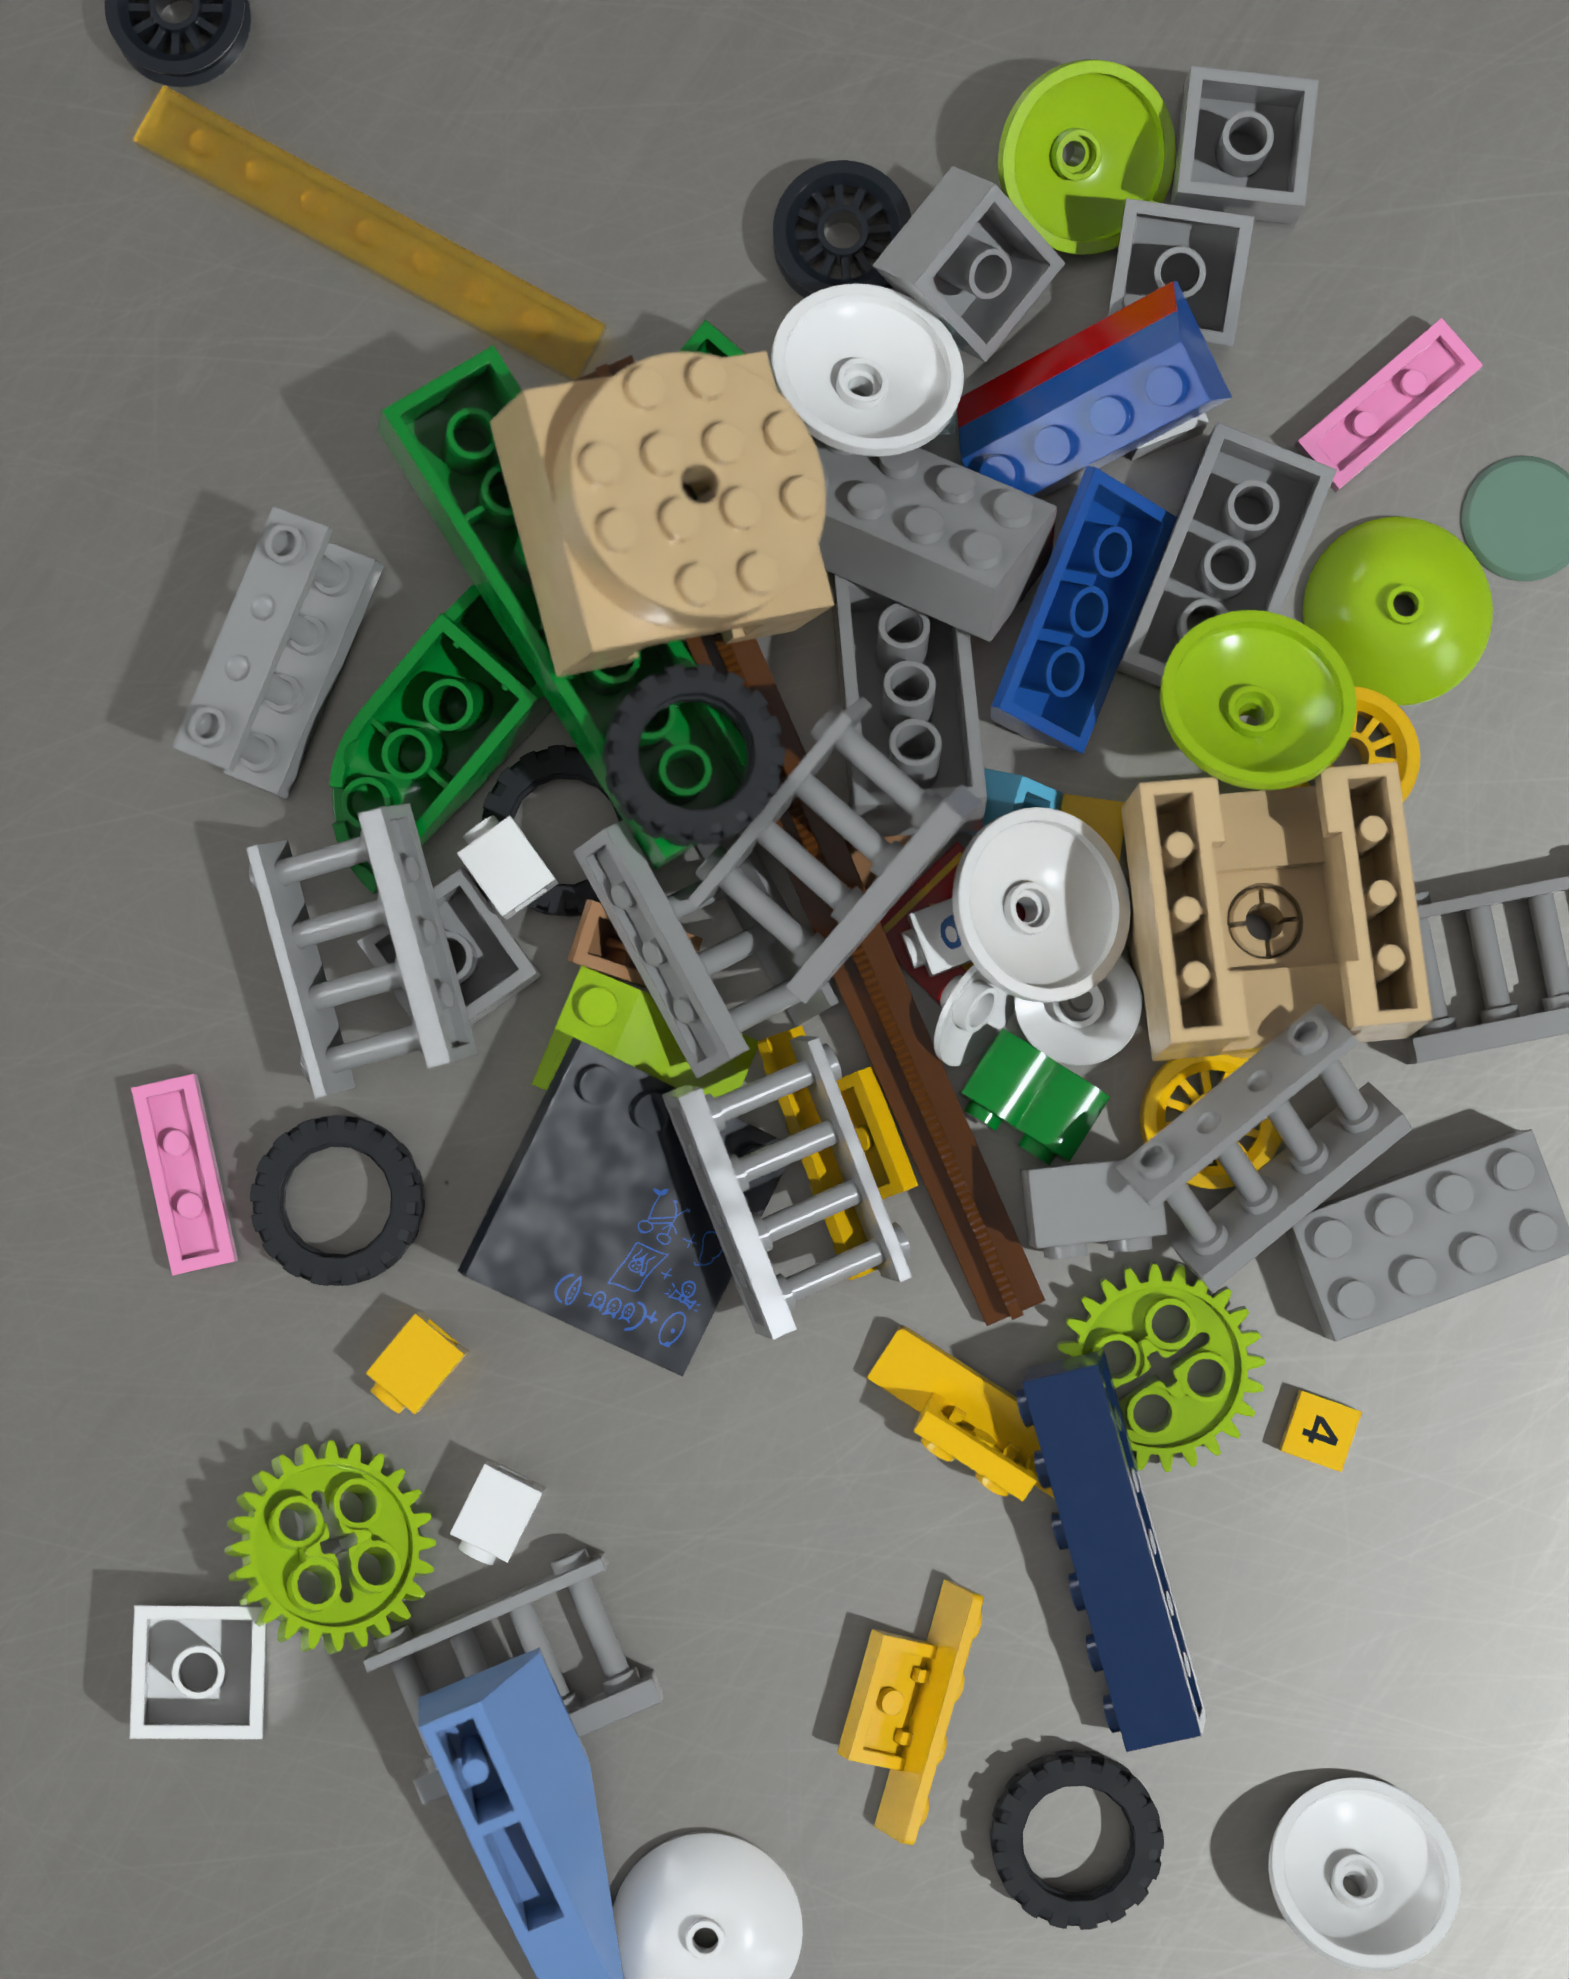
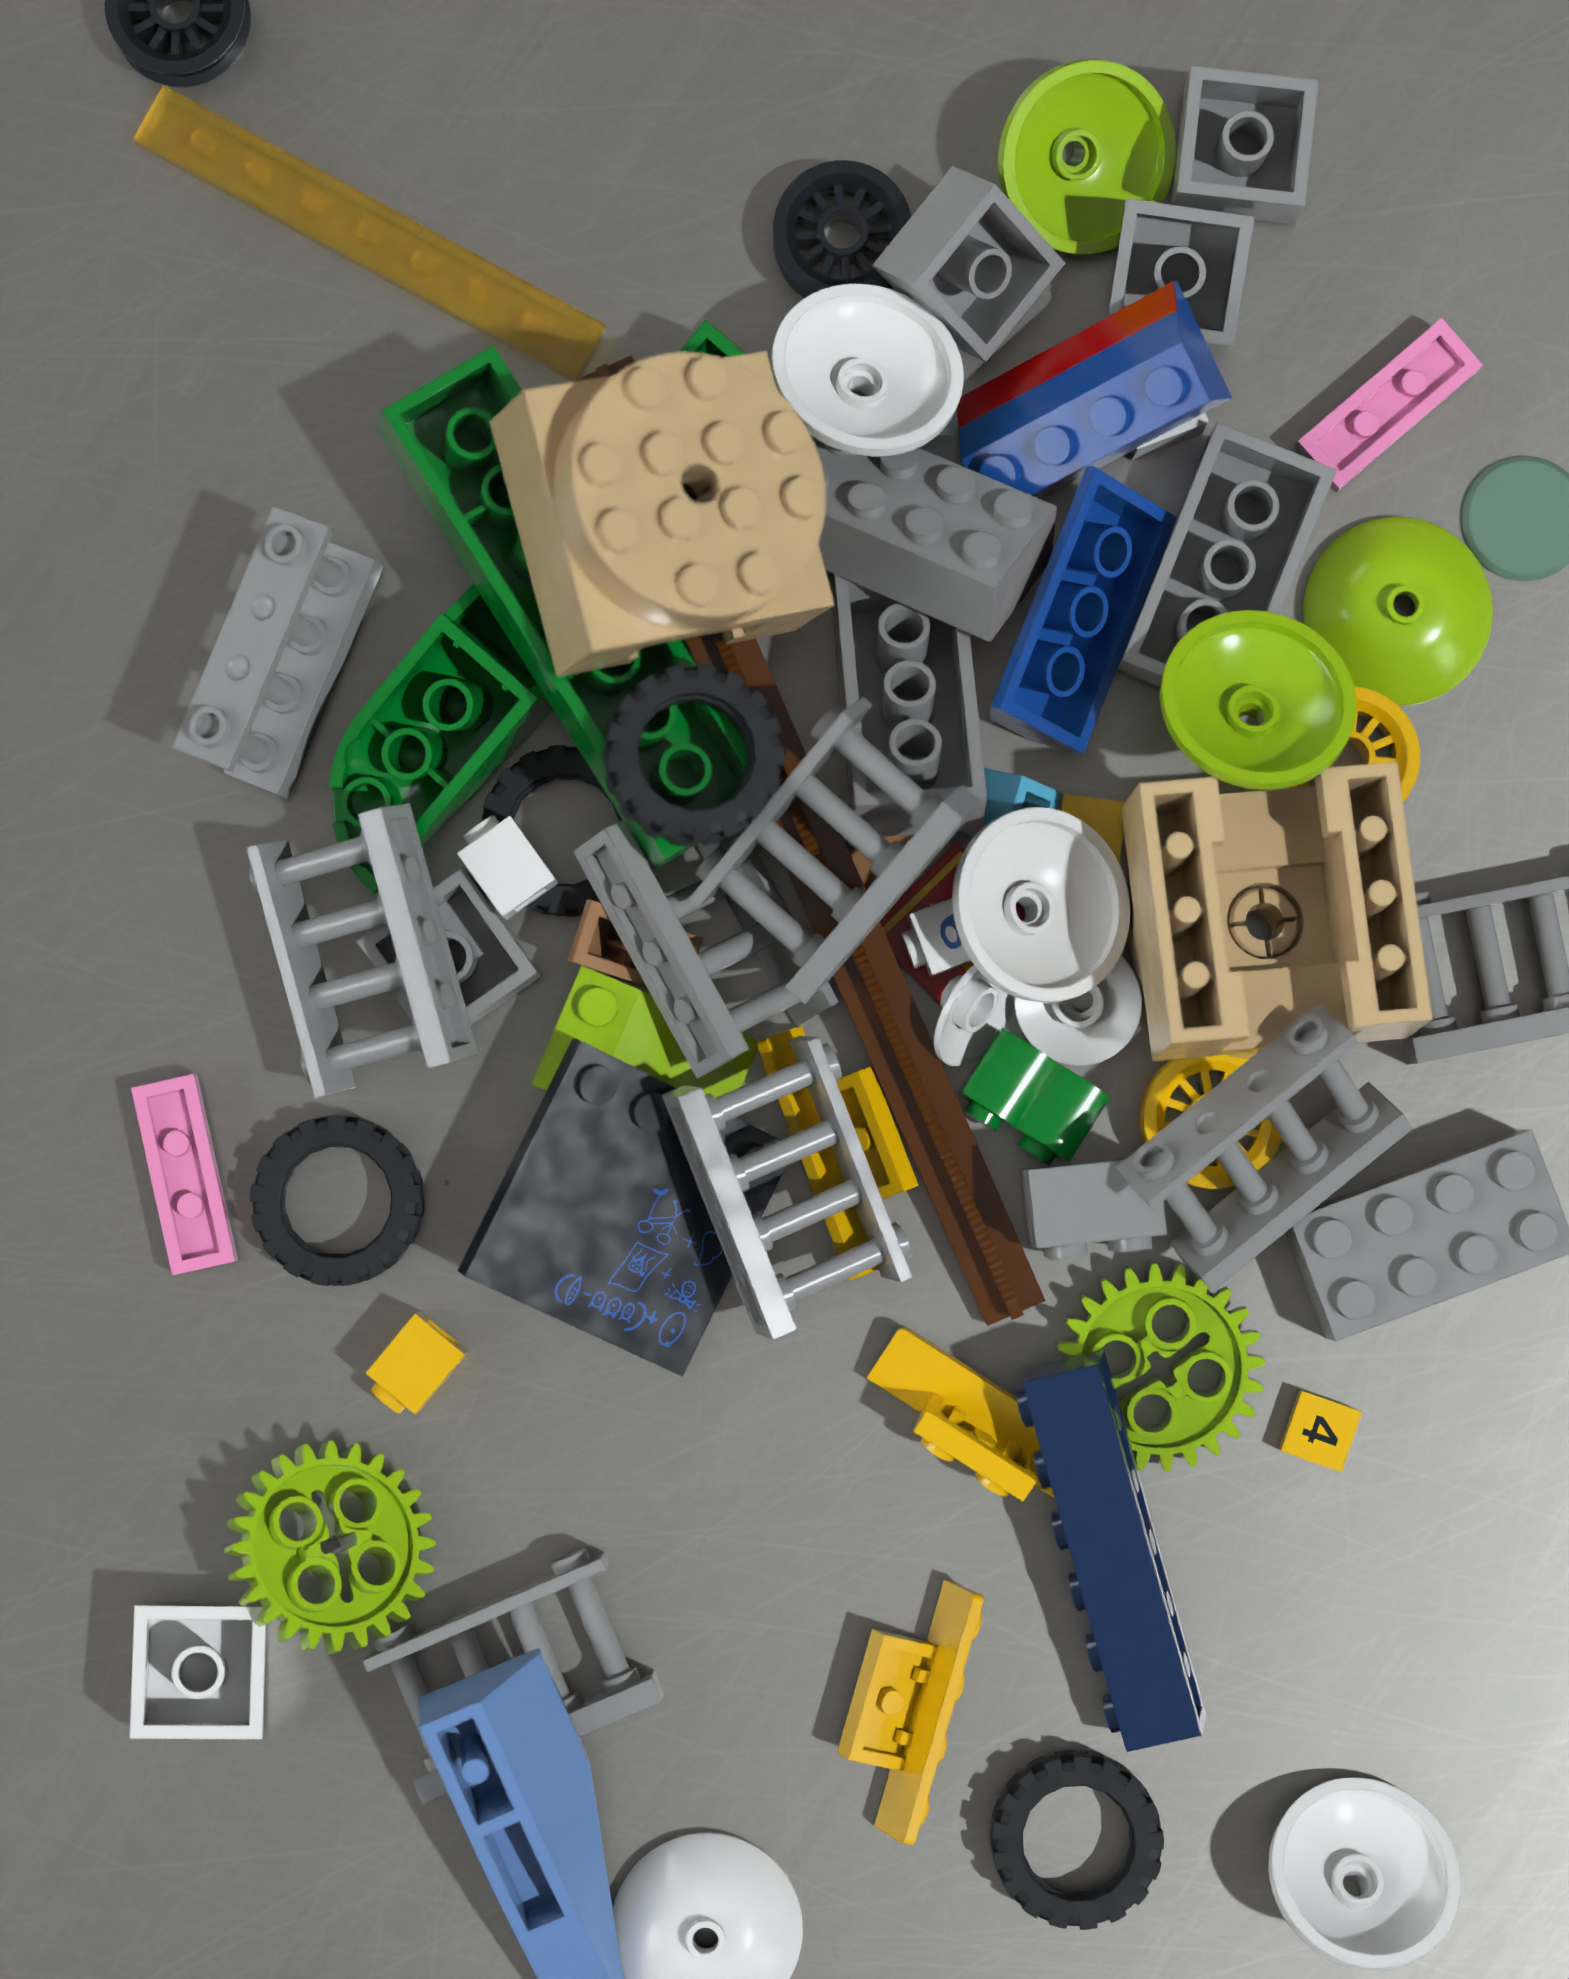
white brick [450,1459,546,1565] -> none

